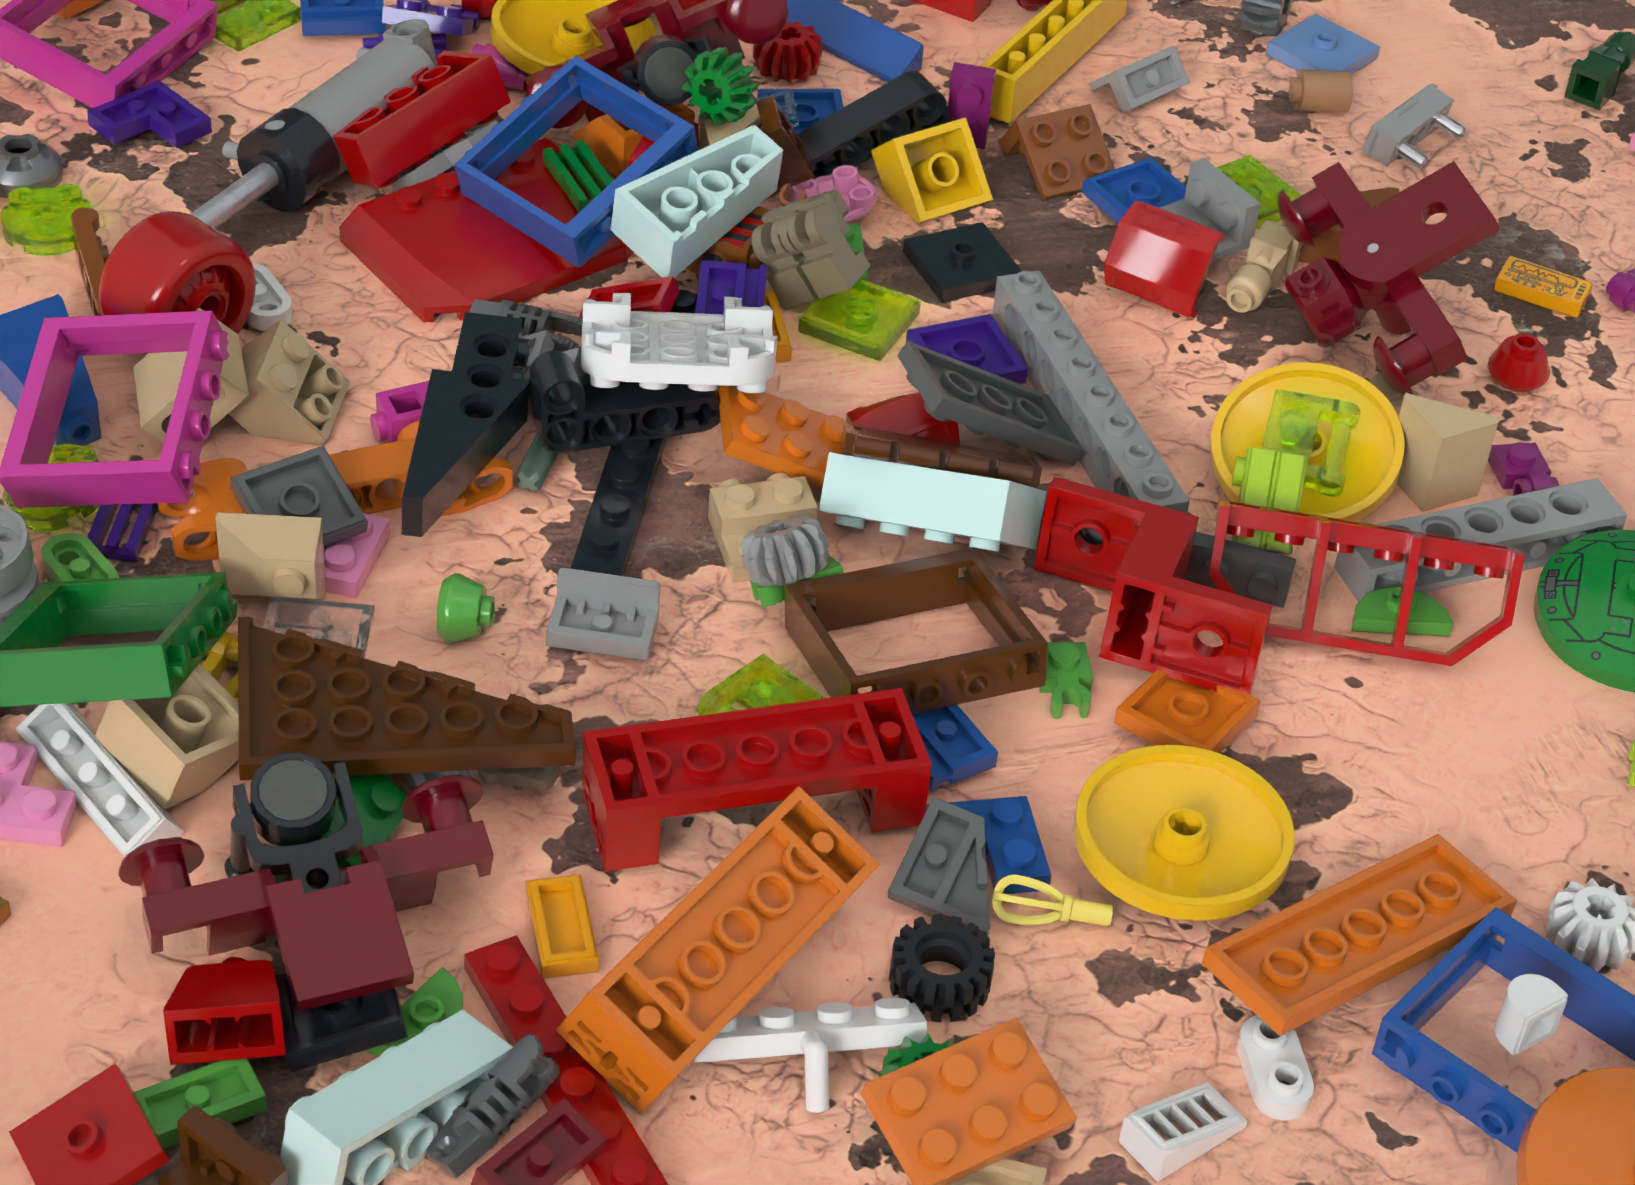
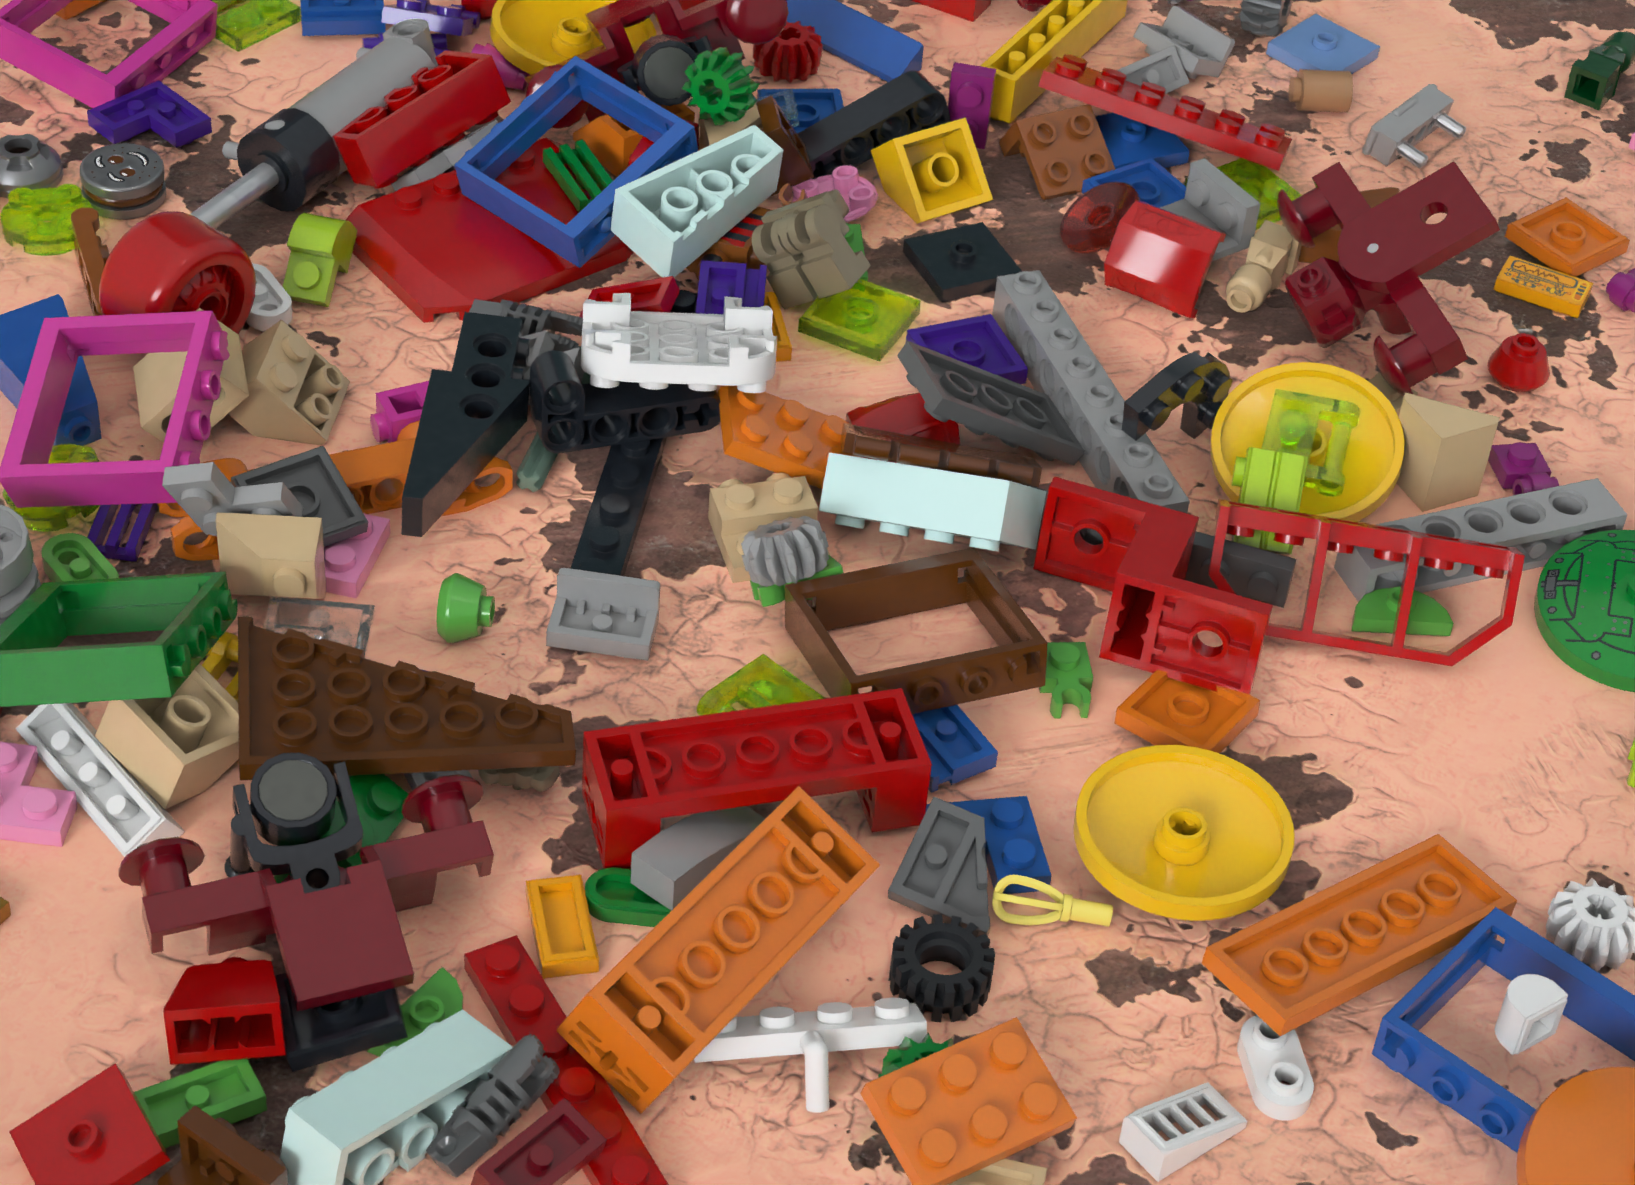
none -> flat silver head [80,143,166,220]
none -> light grey plate [162,462,303,536]
none -> lime brick [282,213,358,307]
none -> green tile [585,868,671,927]
none -> light grey slope [631,806,765,911]
none -> red plate [1038,54,1292,171]
none -> clear red dish [1060,182,1141,253]
none -> blue plate [1095,113,1190,169]
none -> black plate [1122,352,1232,441]
none -> light grey bracket [1134,6,1235,79]
none -> orange plate [1505,197,1630,277]

